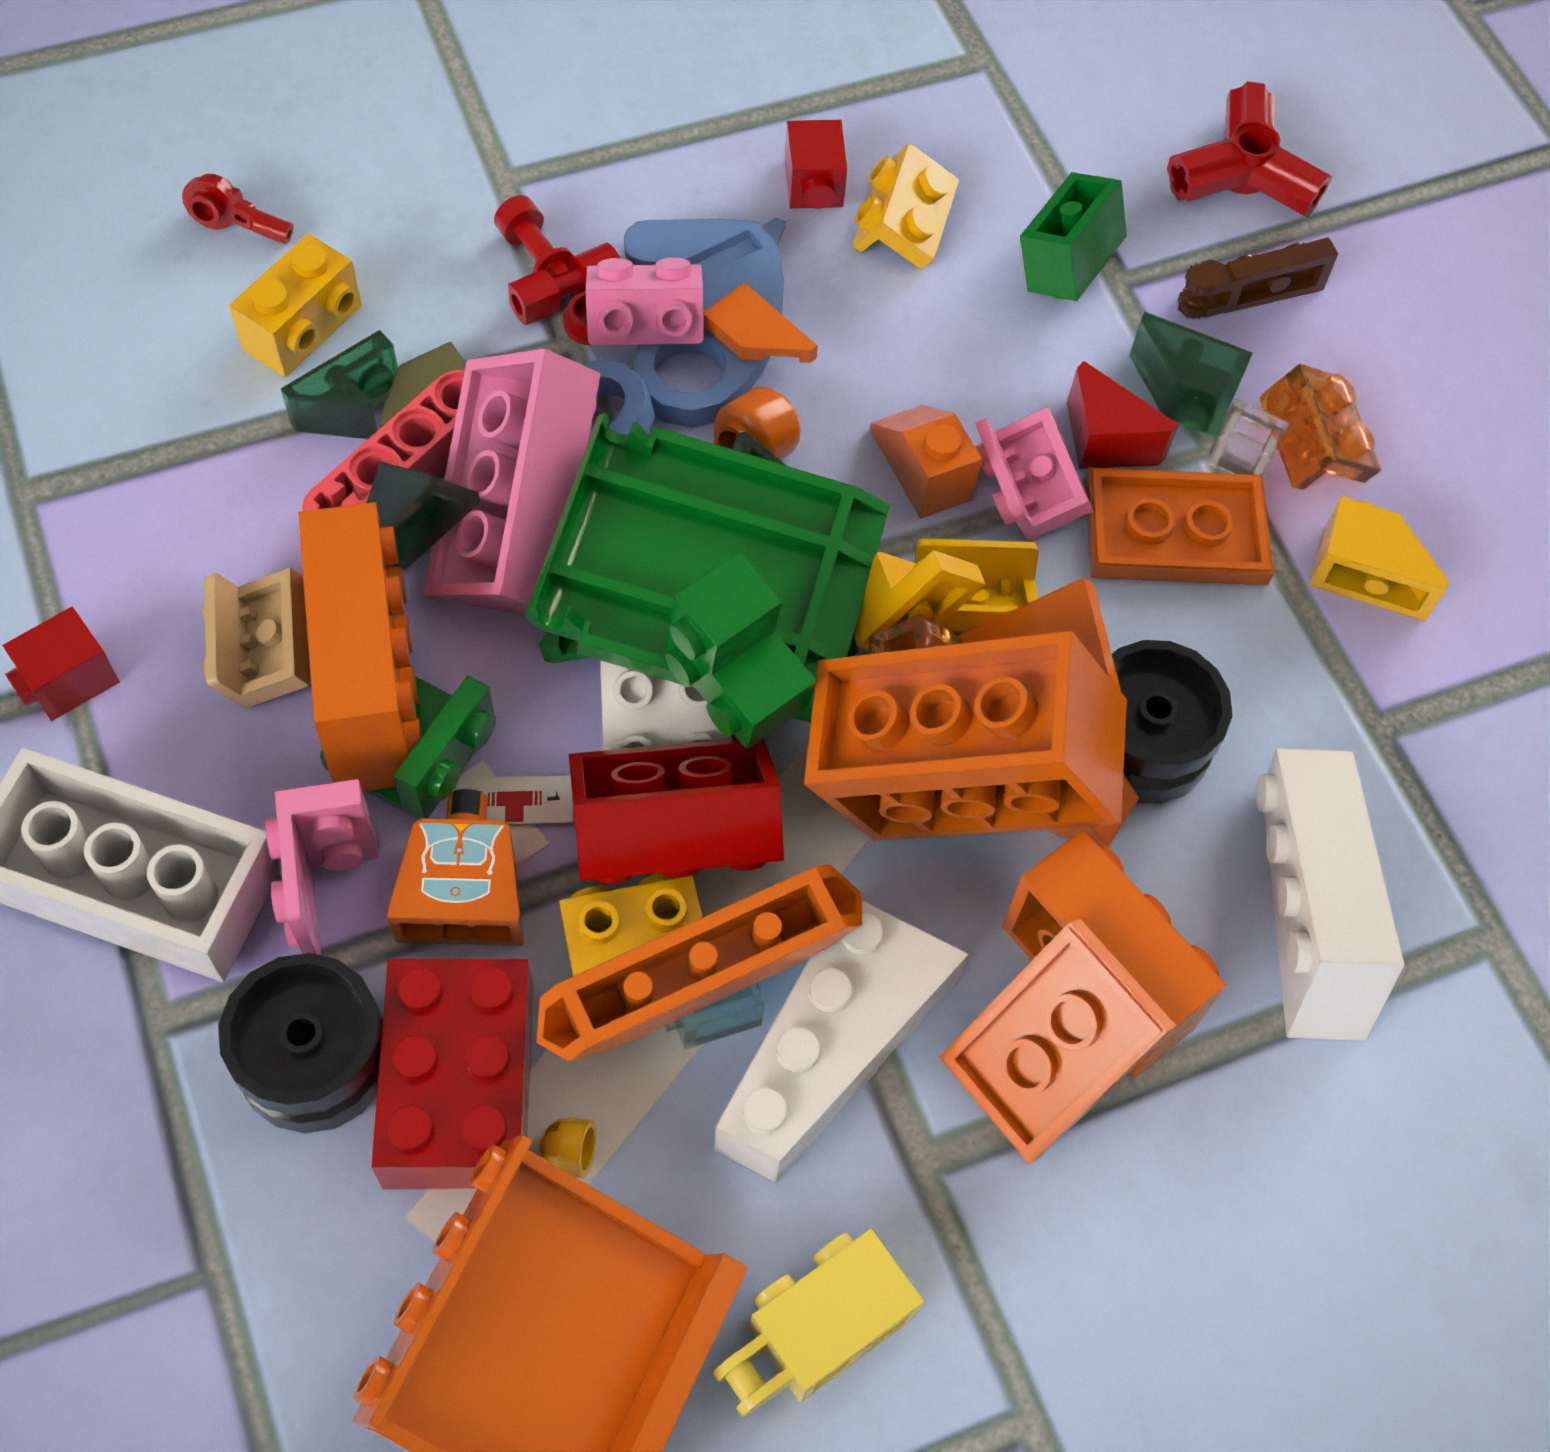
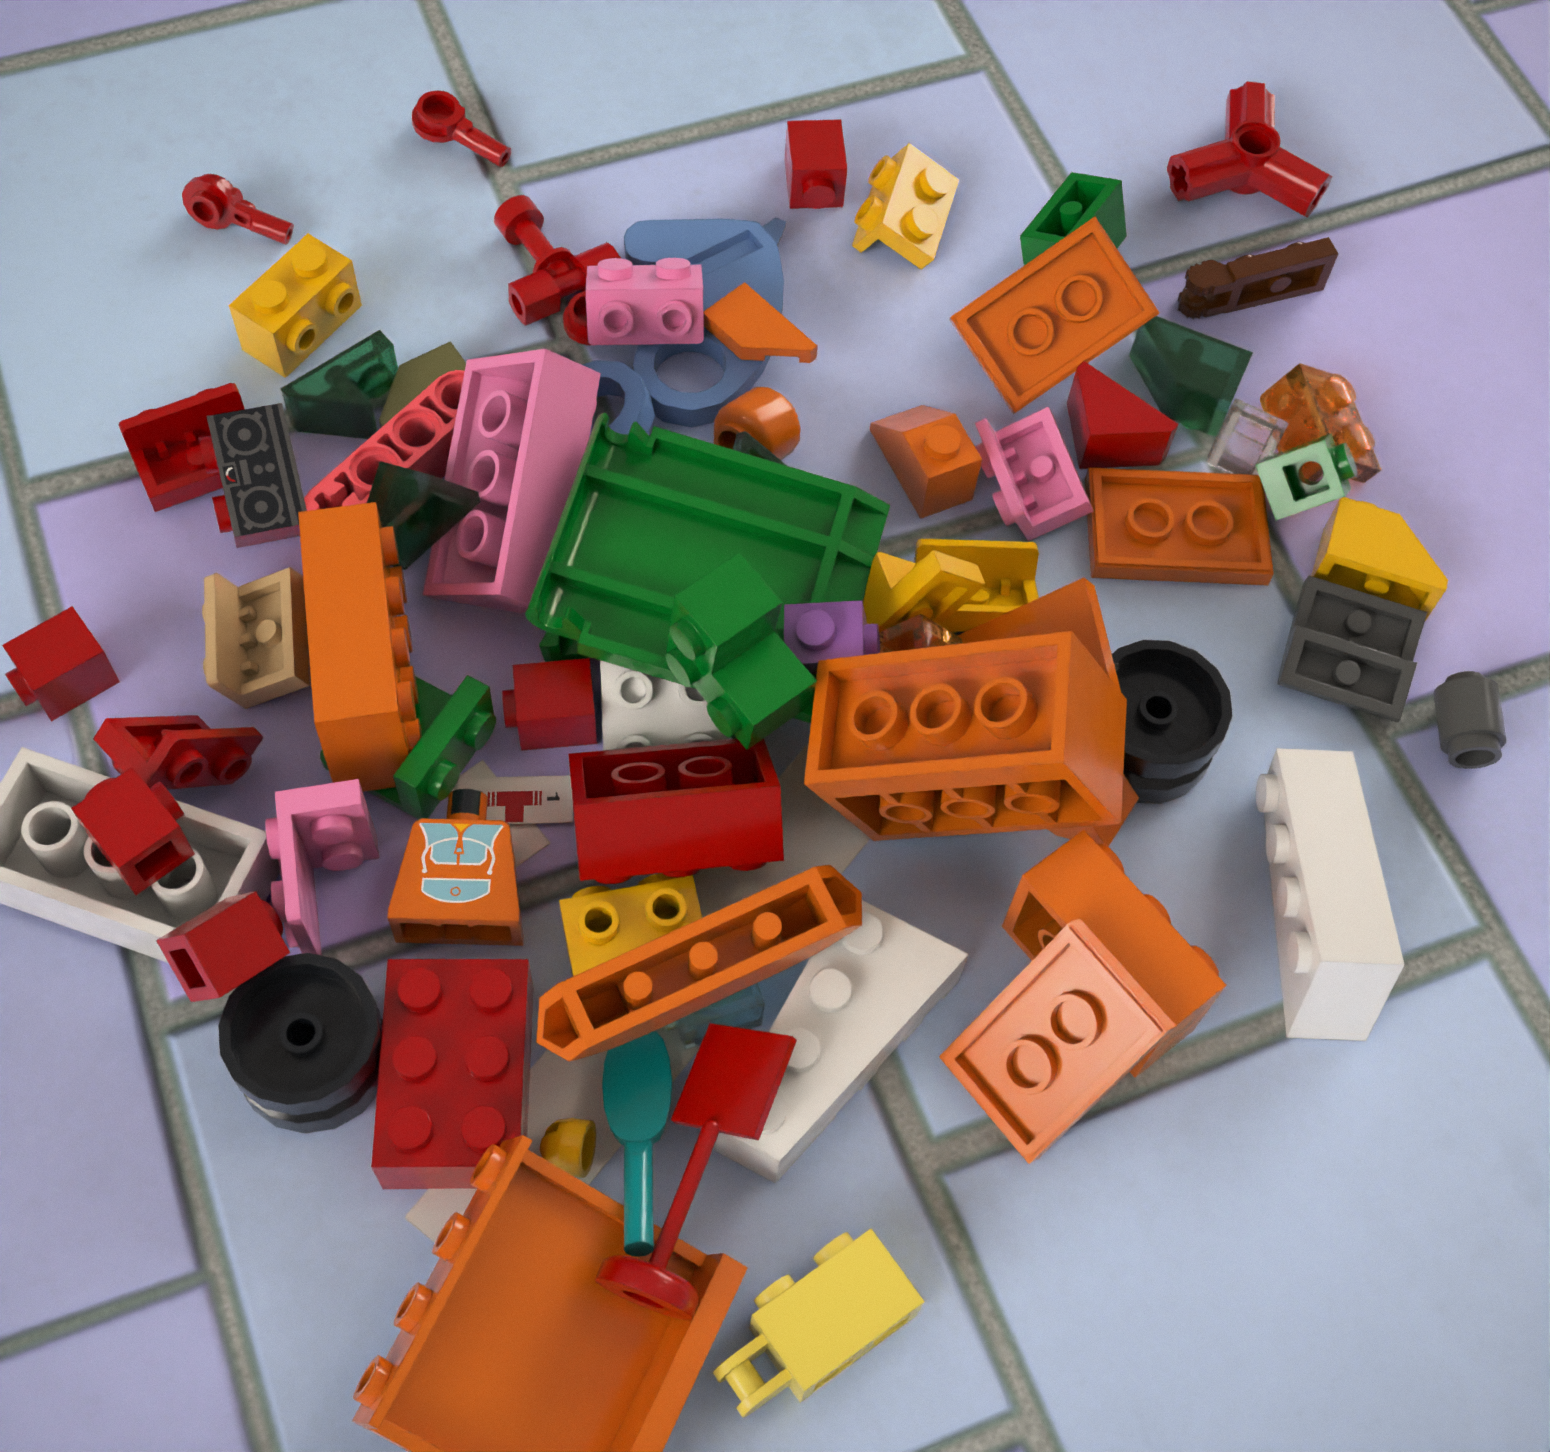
none -> red brick [71,767,195,895]
none -> red bracket [93,715,263,790]
none -> red bracket [118,383,245,512]
none -> red brick [156,891,290,1002]
none -> brick [198,403,307,548]
none -> red plate [412,90,511,167]
none -> red brick [502,658,597,751]
none -> red piece [595,1023,797,1321]
none -> teal piece [602,1031,672,1257]
none -> medium lavender bracket [784,600,880,674]
none -> orange tile [949,217,1160,414]
none -> brick [1255,433,1357,521]
none -> dark grey slope [1277,575,1427,722]
none -> dark grey brick [1433,671,1506,769]

